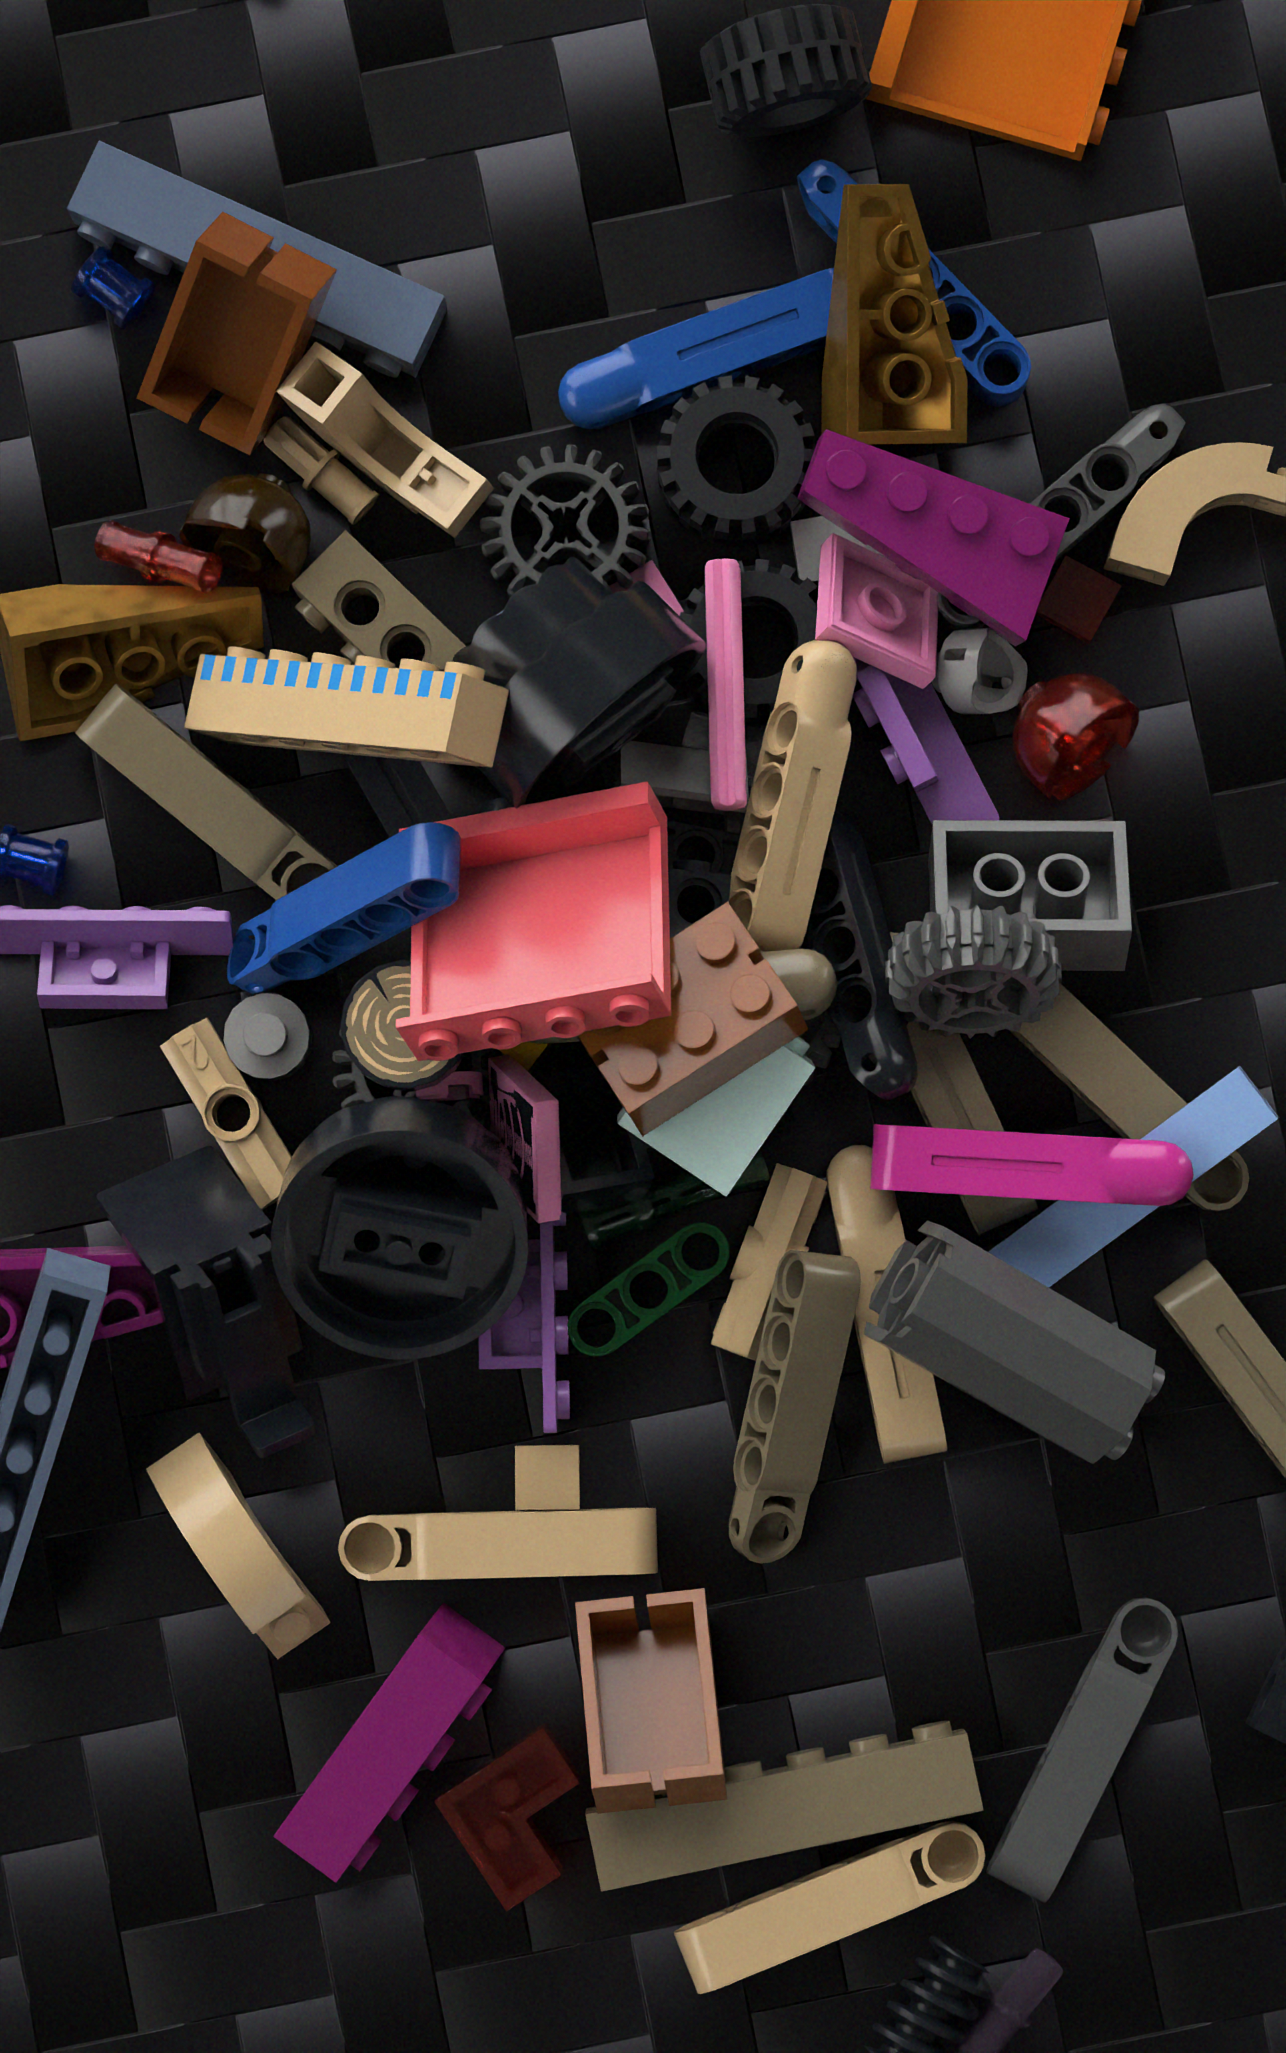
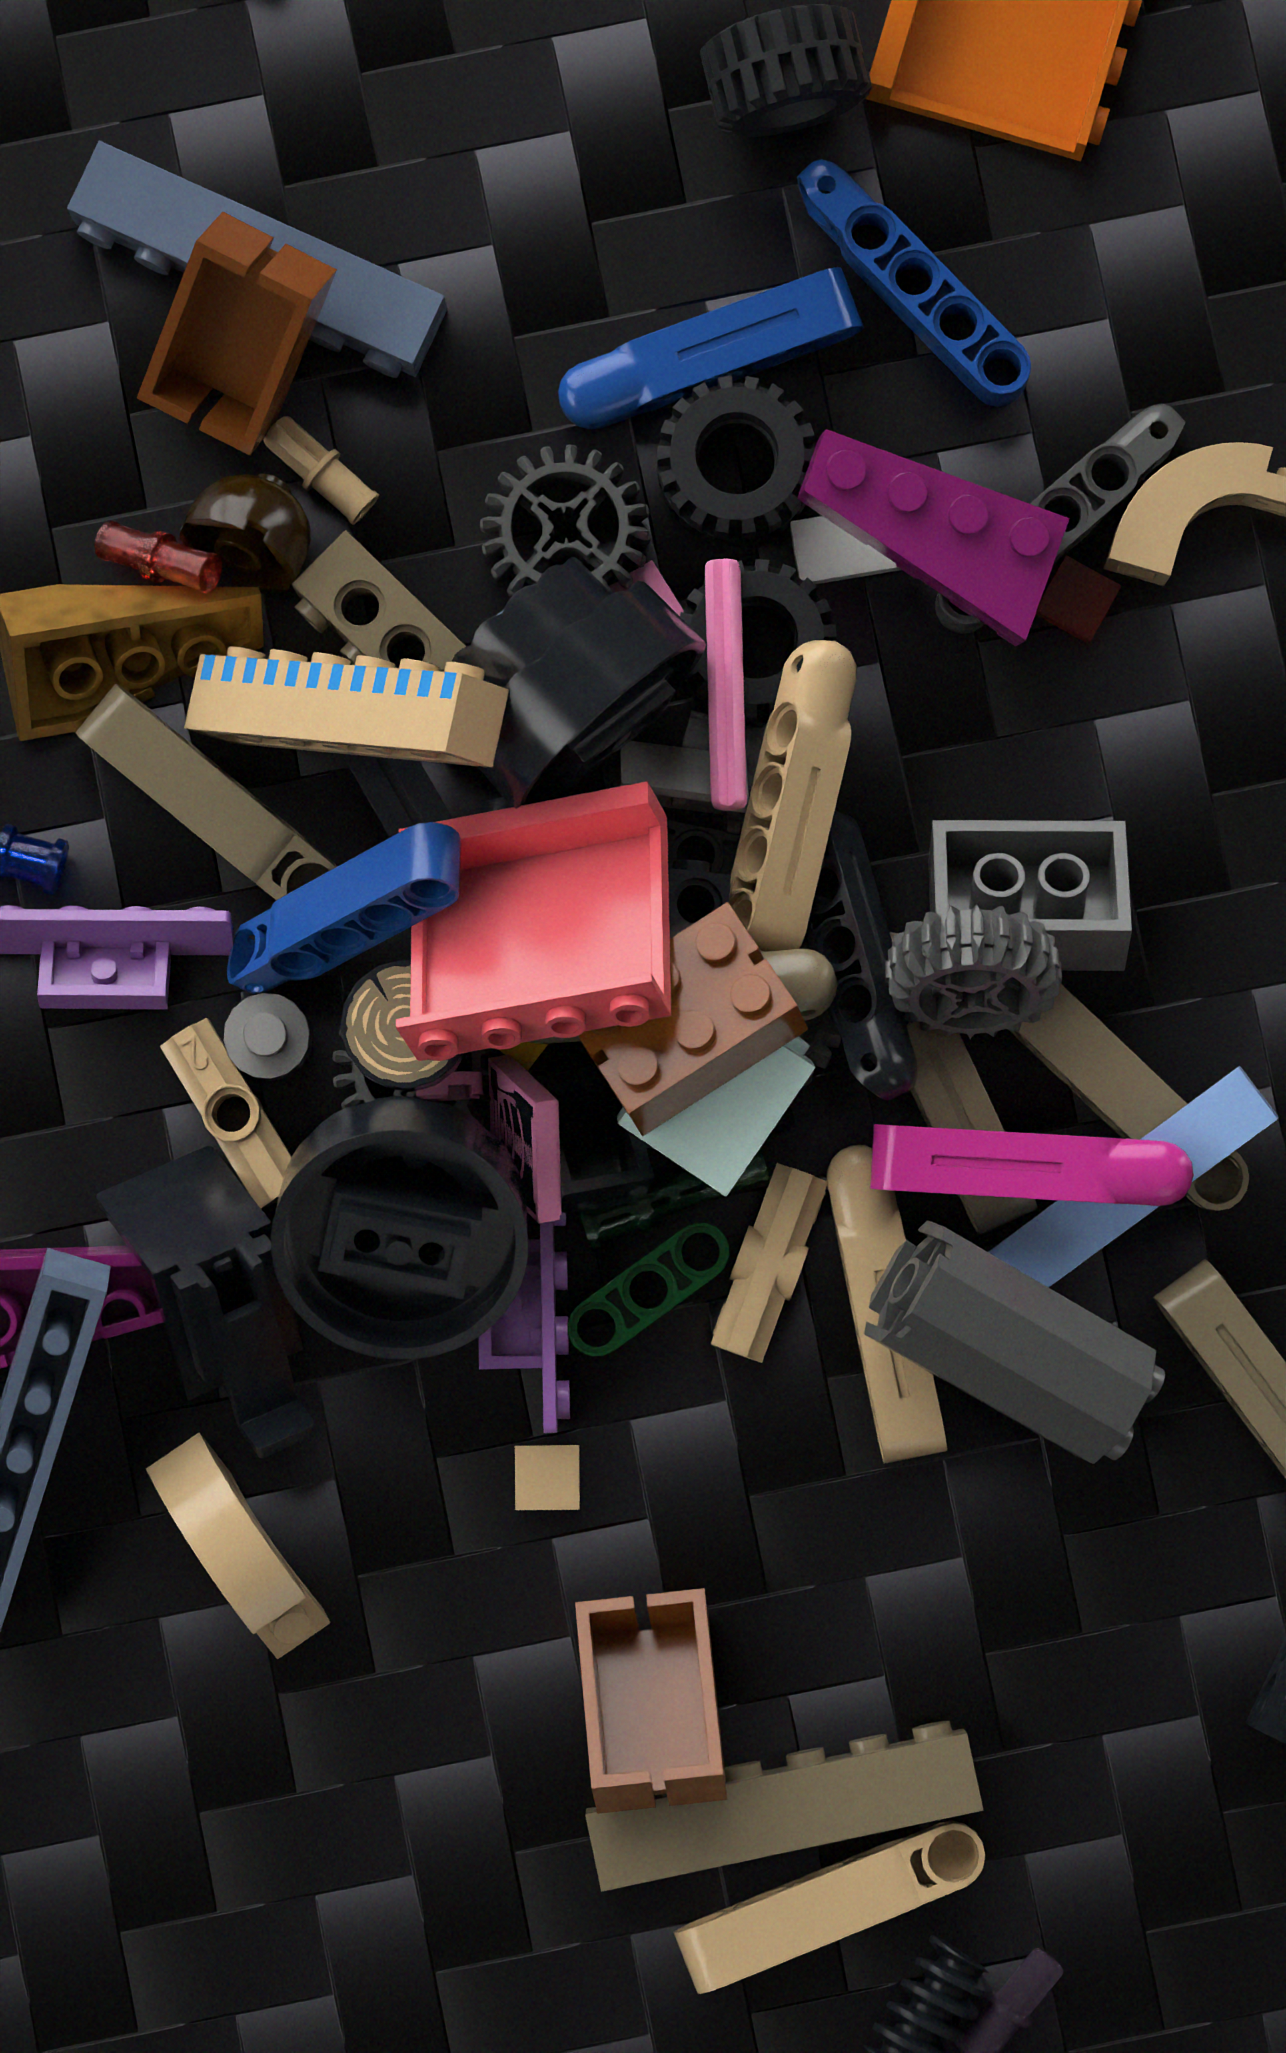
clear blue bush [71,246,156,329] -> none
magenta wedge [273,1602,506,1882] -> none
tan arch [276,342,494,538] -> none
tan piece [338,1508,658,1581] -> none
clear red brick [434,1723,581,1912] -> none
dark tan piece [729,1250,861,1563] -> none
bright pink tile [815,533,938,689] -> none
pearl gold wedge [821,184,967,445] -> none
medium lavender bracket [853,657,999,824] -> none
light grey piece [931,628,1028,715] -> none
dark grey piece [986,1597,1178,1903] -> none
clear red cylinder [1012,673,1139,801] -> none

